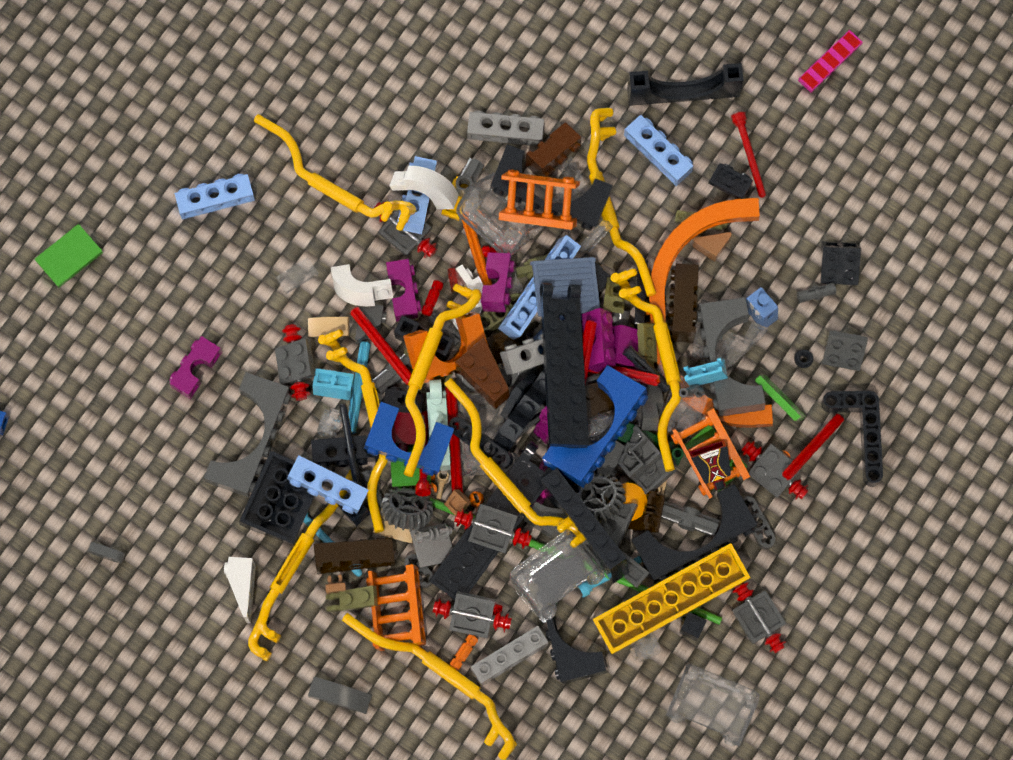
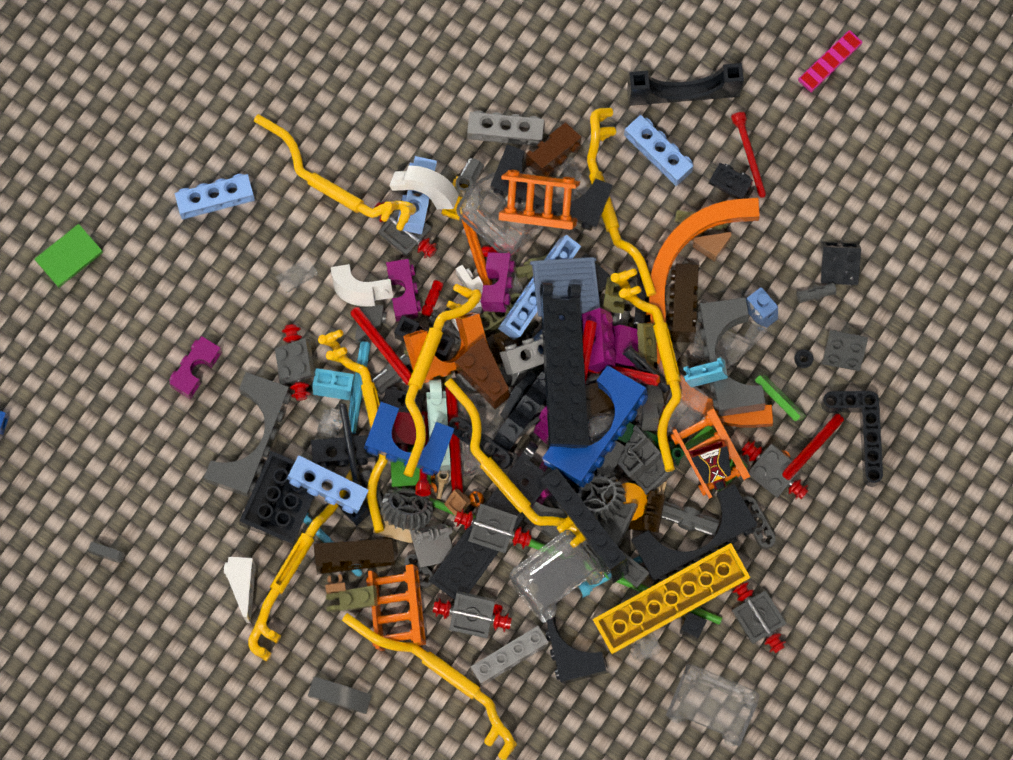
tan slope [308,317,349,338] -> none
clear red tile [447,268,458,292] -> none
orange axle [449,634,478,670] -> none
clear tile [579,220,613,253] -> none
dark grey arm [679,384,705,398] -> none

